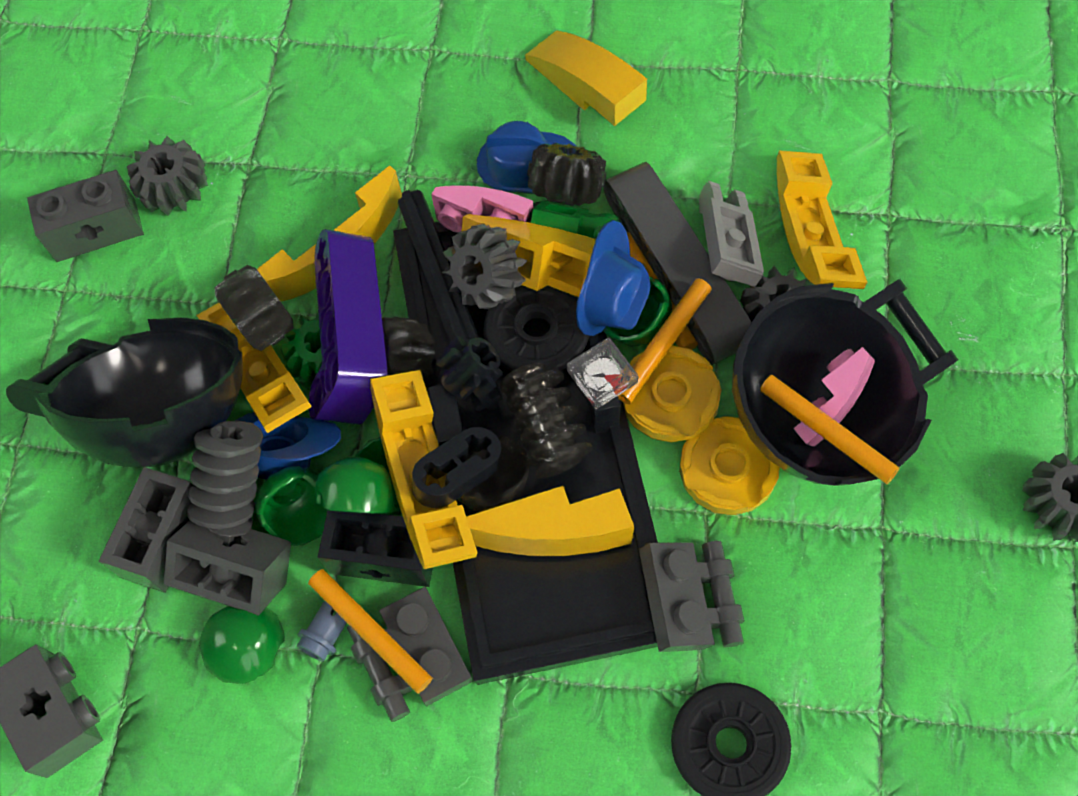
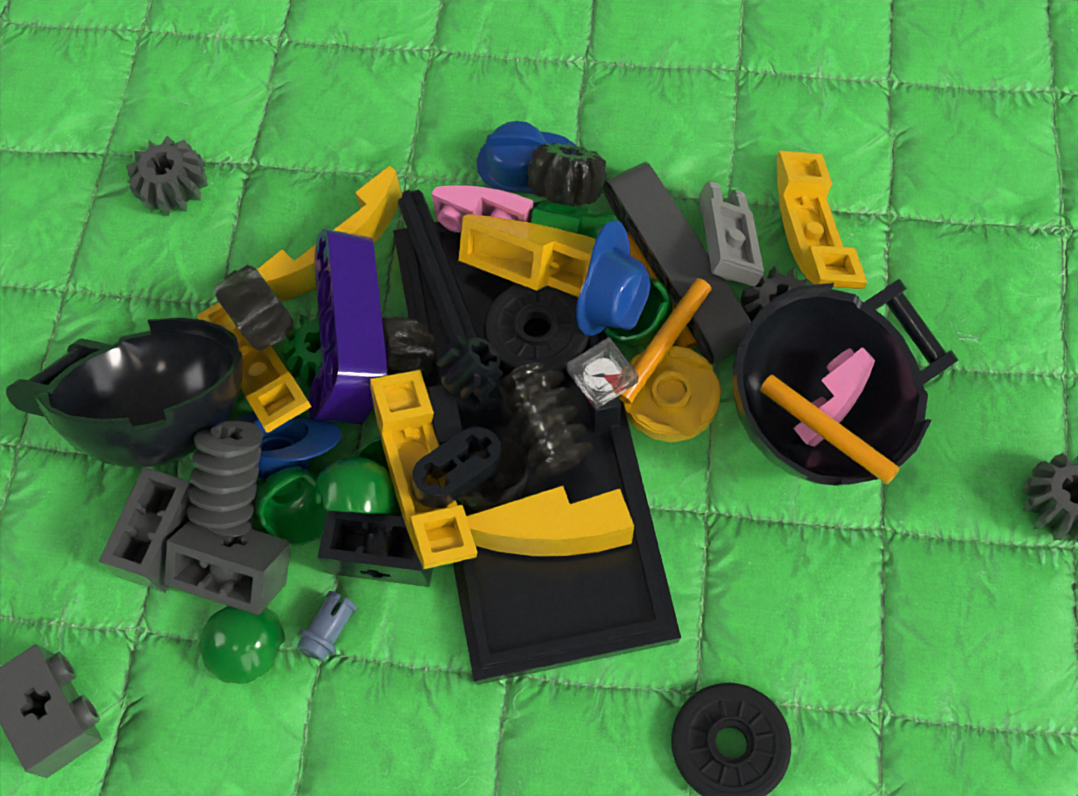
dark grey brick [27,170,144,262] -> none
light orange bar [308,569,433,694] -> none
dark grey plate [347,586,473,722] -> none
dark grey gear [441,224,528,309] -> none
yellow slope [525,30,647,126] -> none
dark grey plate [639,541,744,652] -> none
yellow tile [679,416,780,515] -> none

